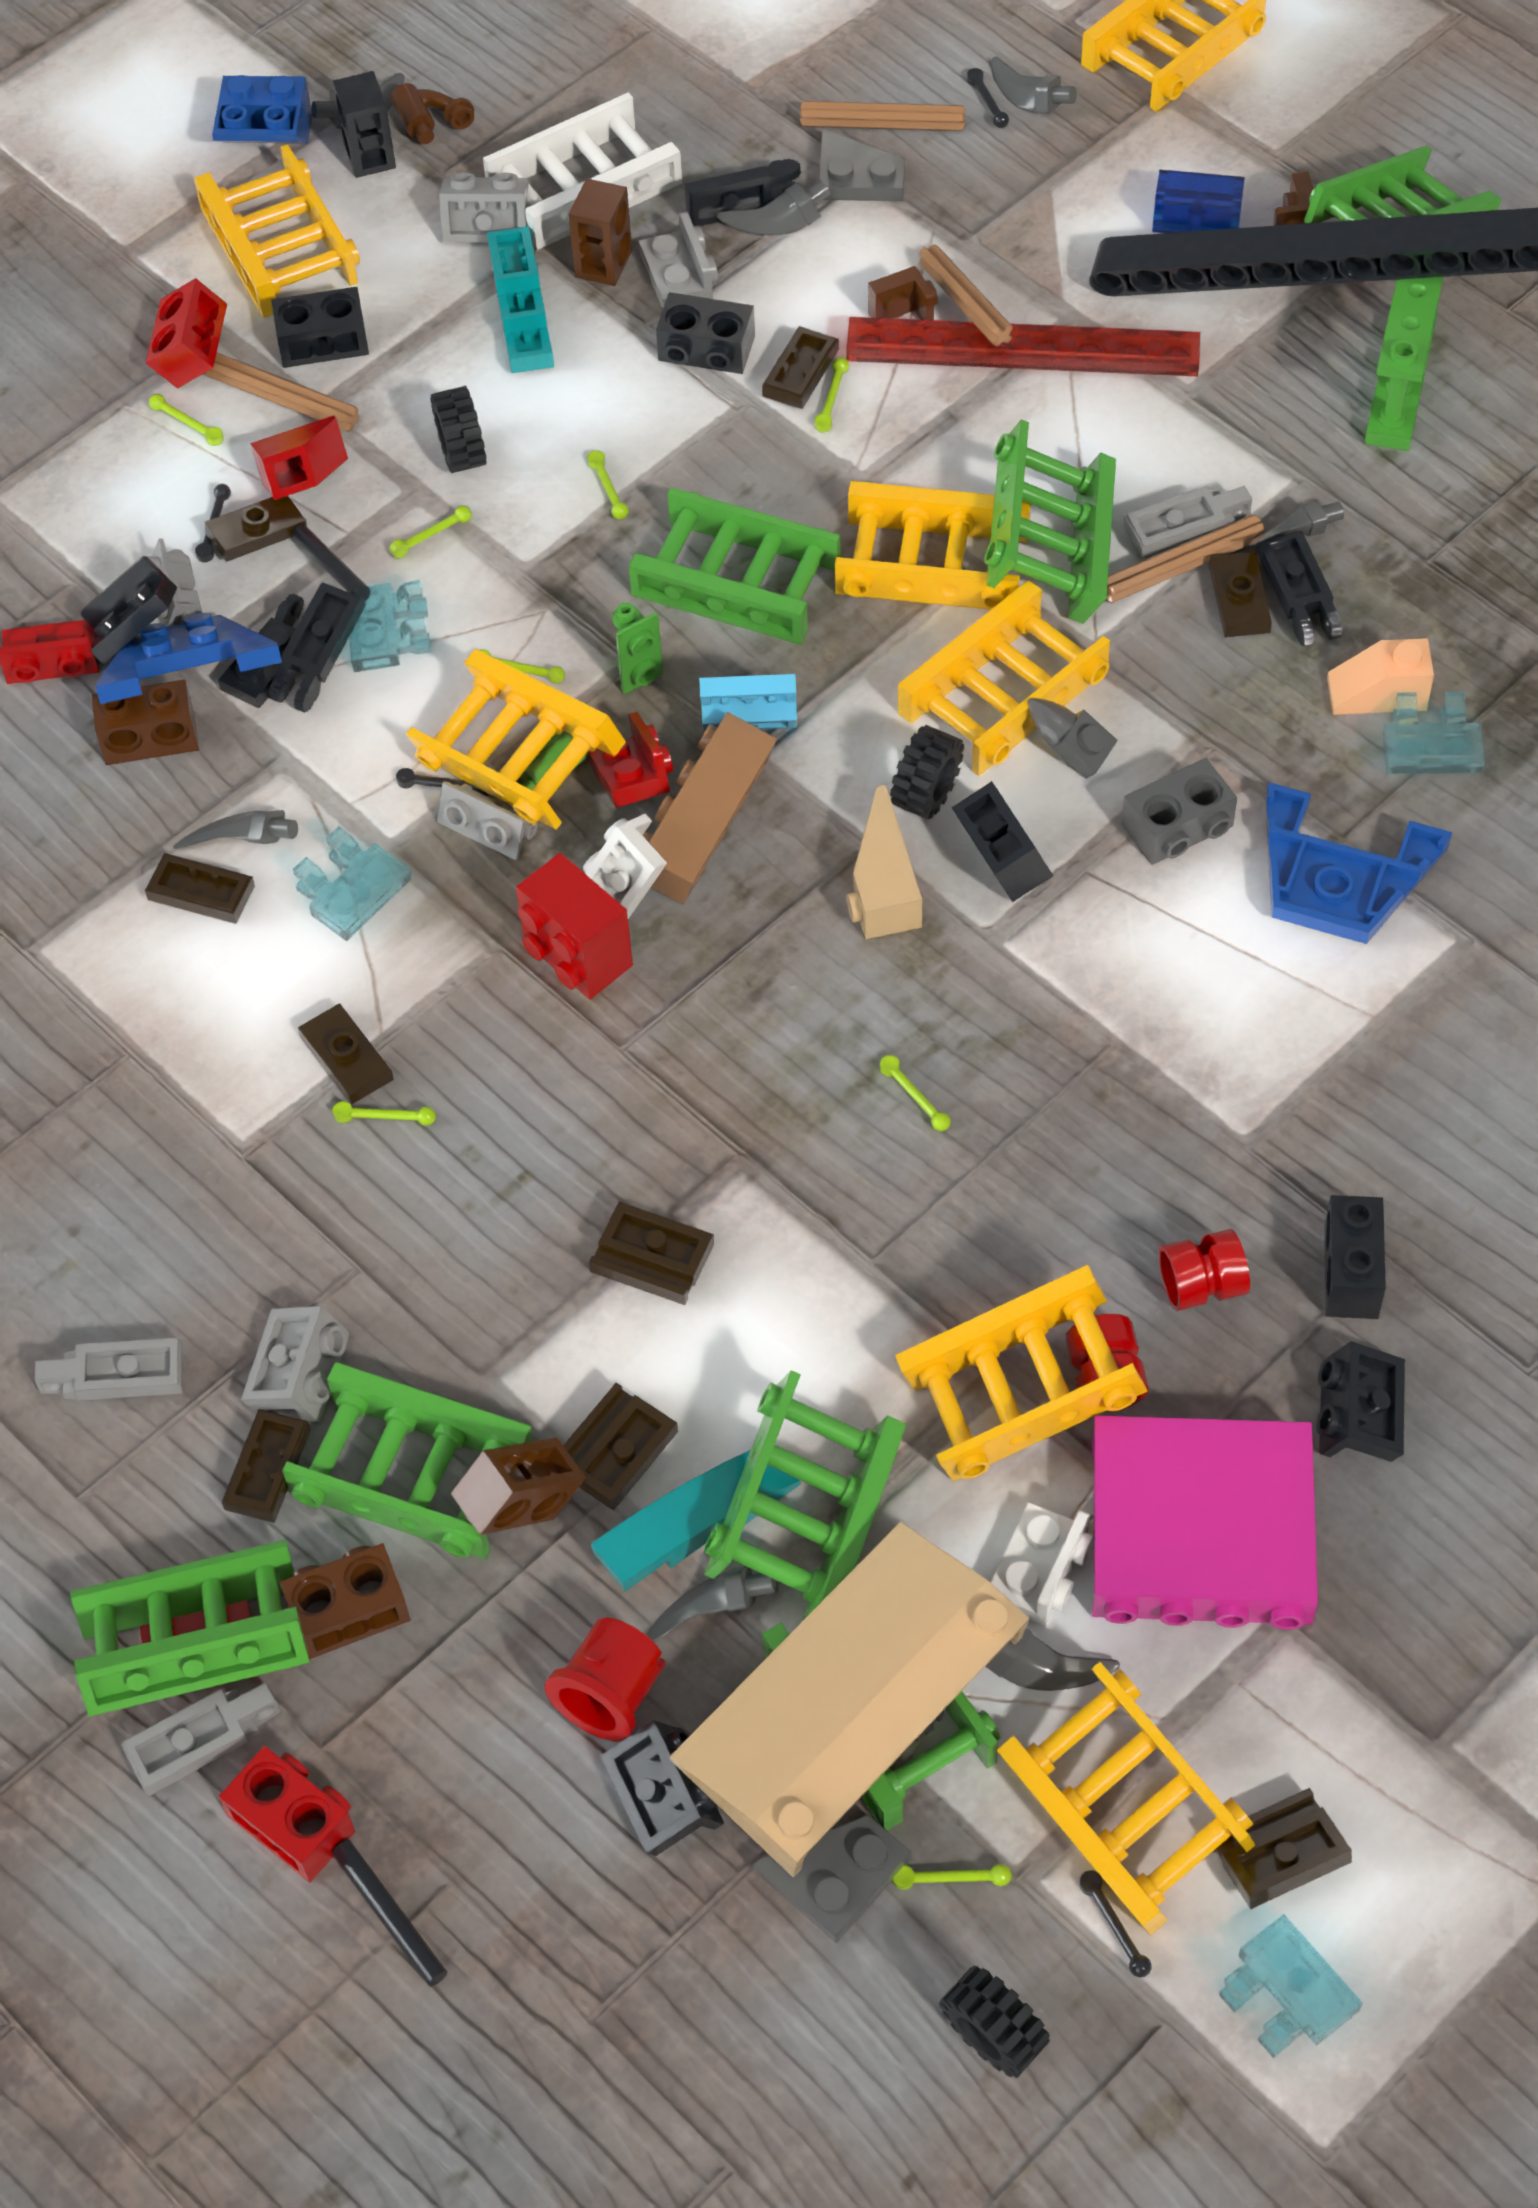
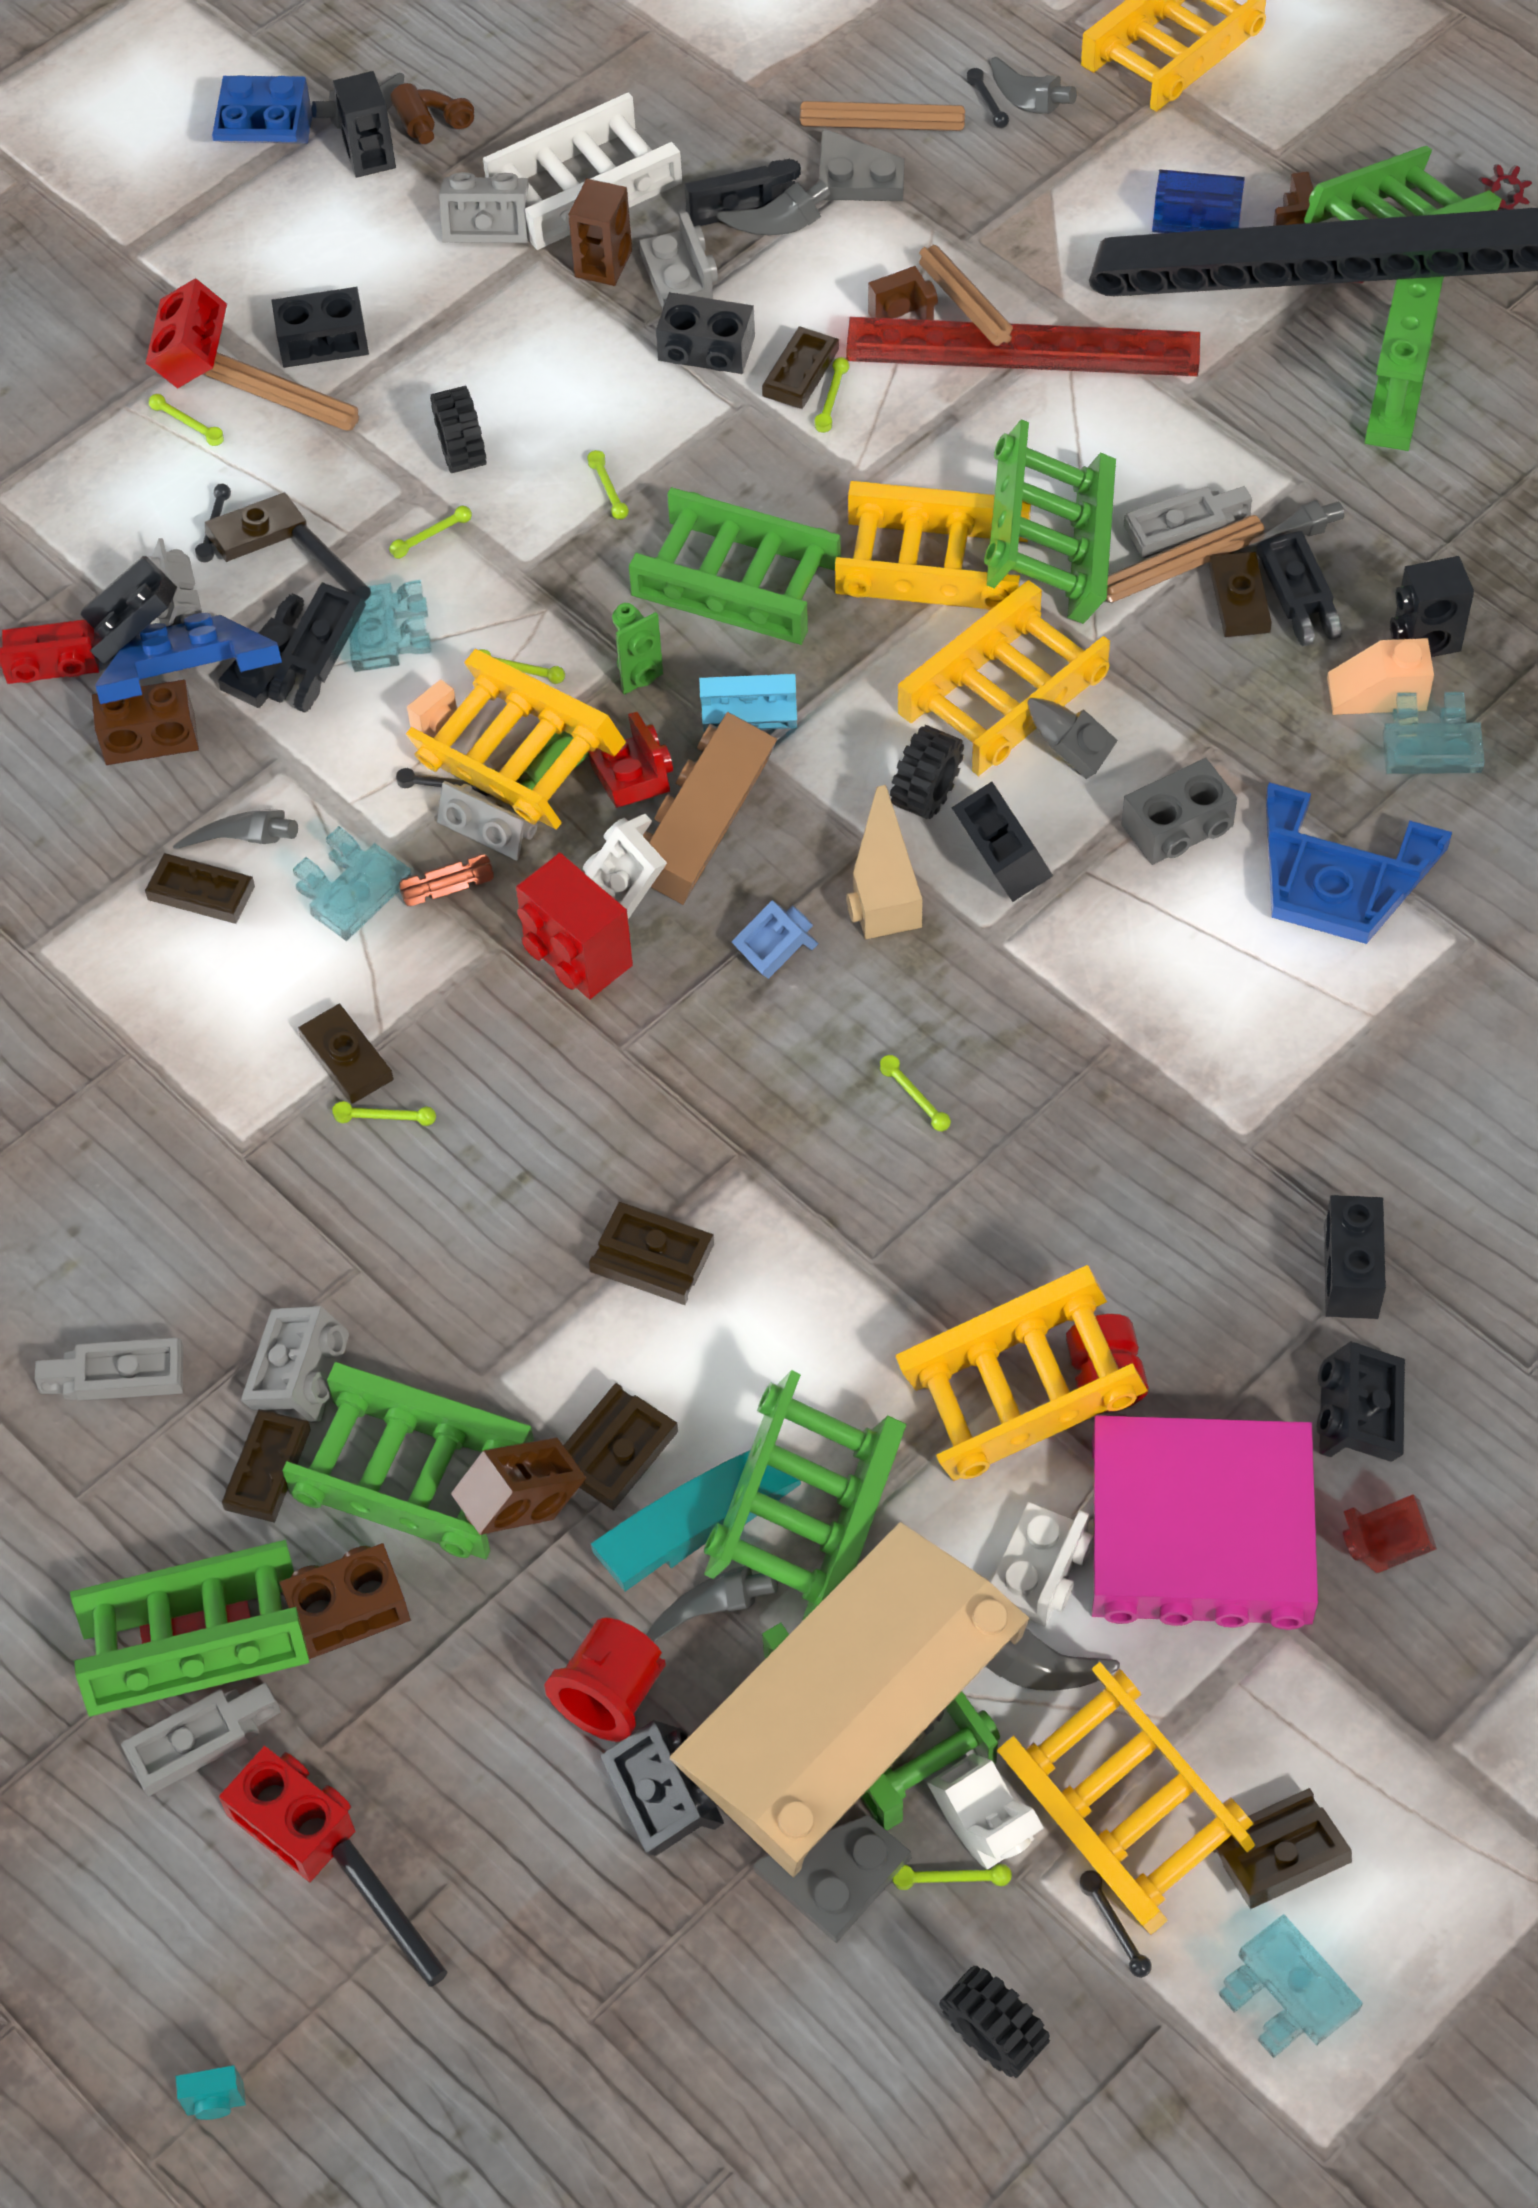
yellow fence [194,144,360,318] -> none
red slope [250,415,348,500] -> none
teal slope [487,226,554,373] -> none
red wheel [1158,1229,1250,1312] -> none
none -> teal plate [175,2065,246,2120]
none -> axle [399,854,494,906]
none -> light nougat plate [407,679,457,738]
none -> medium blue bracket [732,900,819,979]
none -> white brick [927,1753,1044,1870]
none -> clear red bracket [1343,1494,1437,1573]
none -> black brick [1390,556,1474,657]
none -> dark red gear [1478,164,1532,210]

